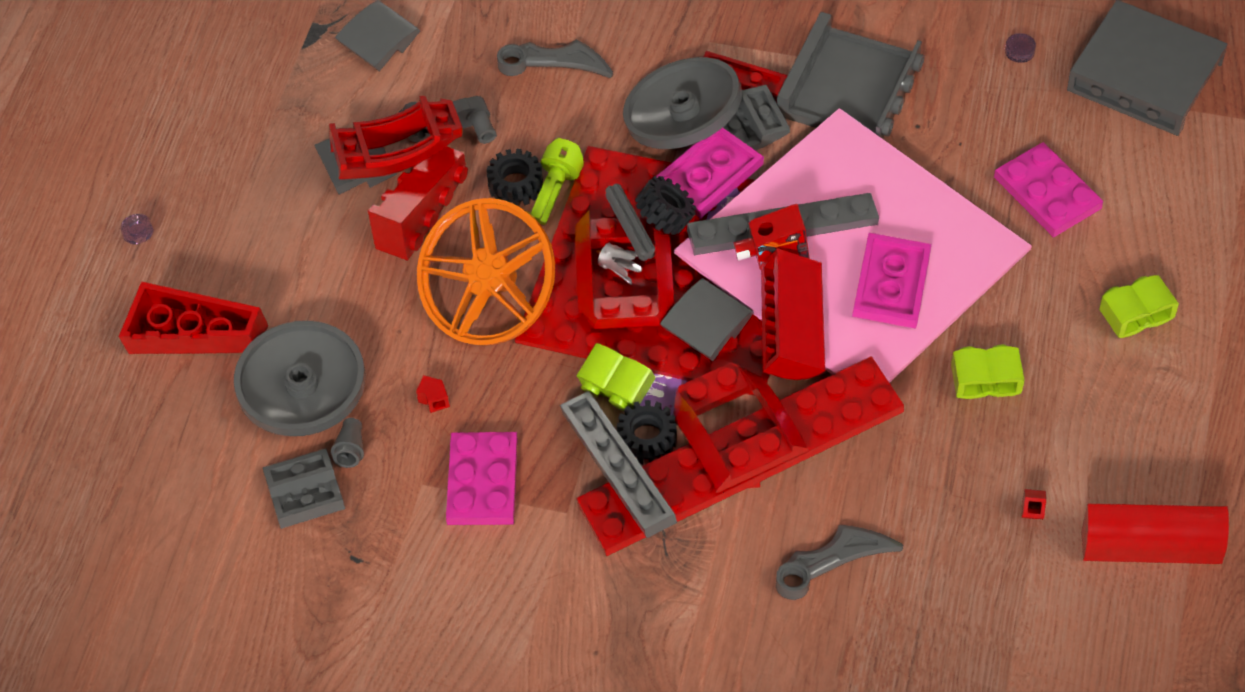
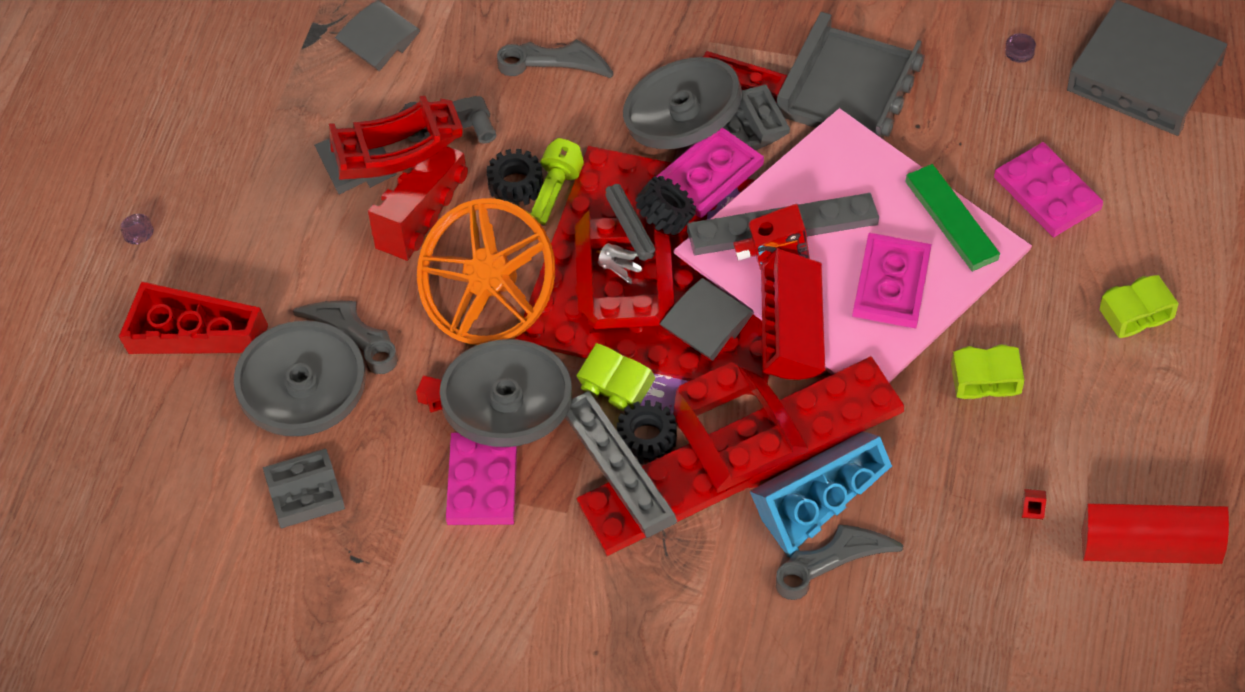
dark grey cone [331,418,364,468] -> none
none -> dark grey piece [293,301,398,374]
none -> dark grey dish [440,339,572,447]
none -> dark azure wedge [750,431,892,558]
none -> green tile [905,164,1000,272]

